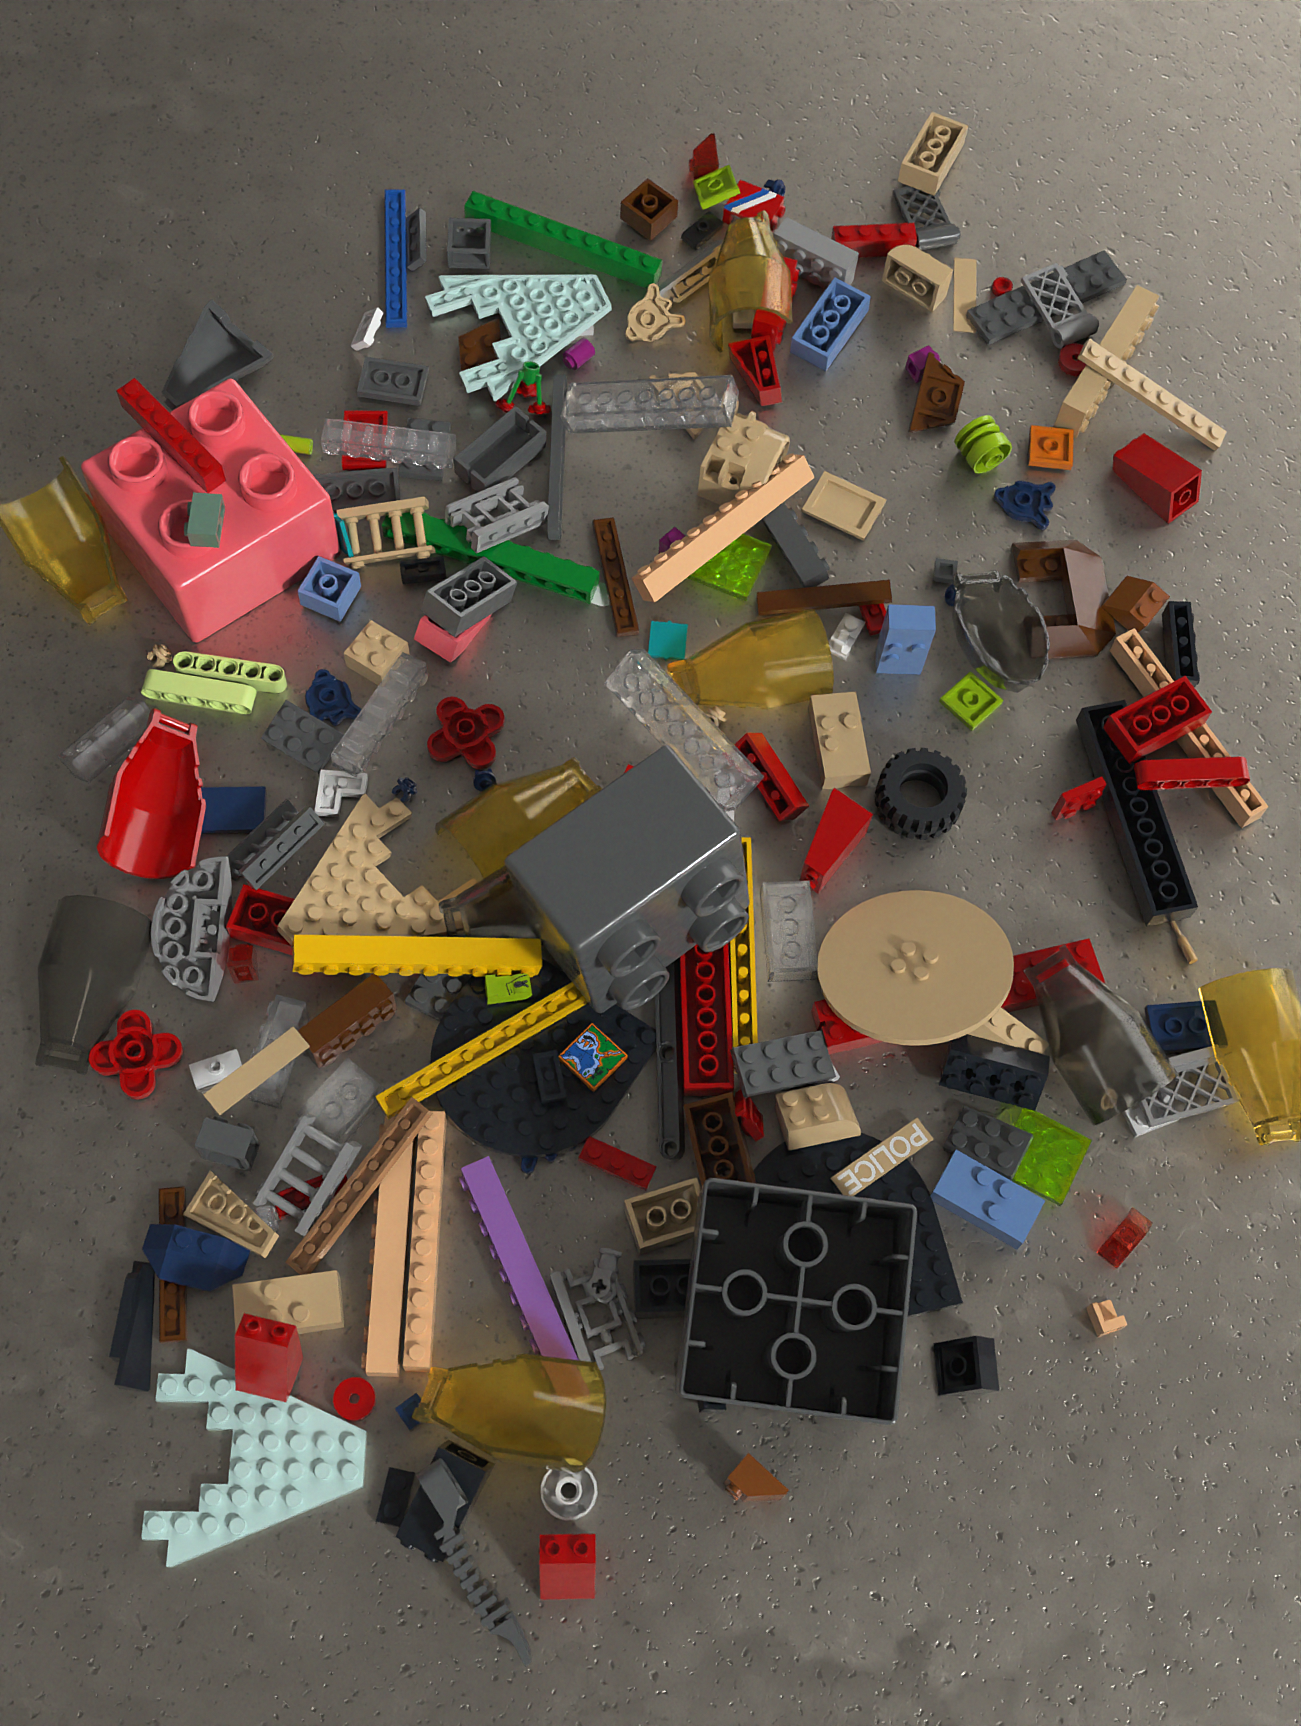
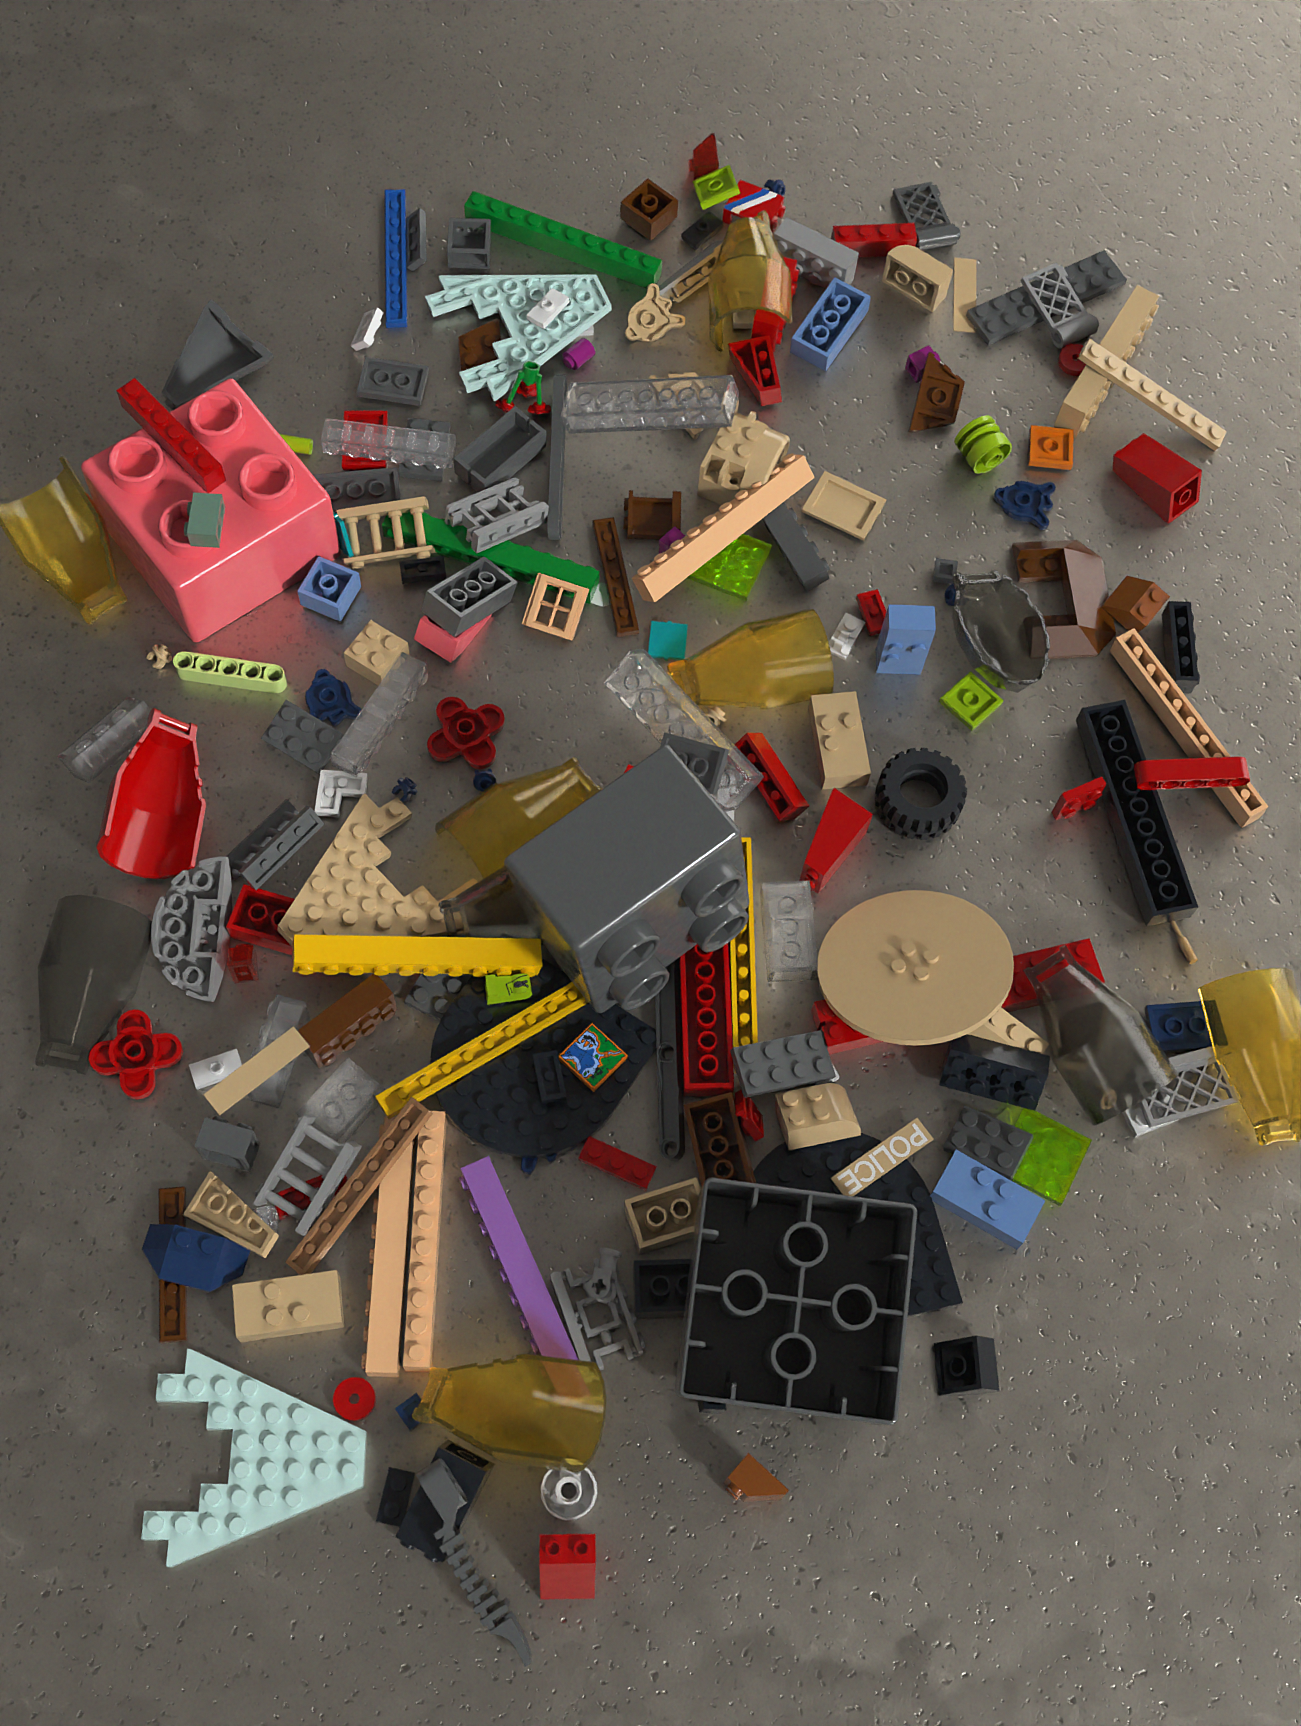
black wedge [109,1261,155,1392] -> none
yellowish green beam [141,669,257,715] -> none
dark blue tile [201,786,266,834] -> none
red slope [235,1313,303,1403] -> none
reddish brown tile [757,579,892,615] -> none
tan brick [898,112,968,196] -> none
red tile [991,277,1013,297] -> none
light nougat panel [1086,1300,1127,1337] -> none
clear red slope [1097,1207,1153,1269] -> none
red brick [1103,676,1212,764] -> none
none -> light nougat piece [522,573,589,641]
none -> white plate [526,288,569,329]
none -> reddish brown panel [623,490,681,540]
none -> dark grey plate [660,732,729,795]

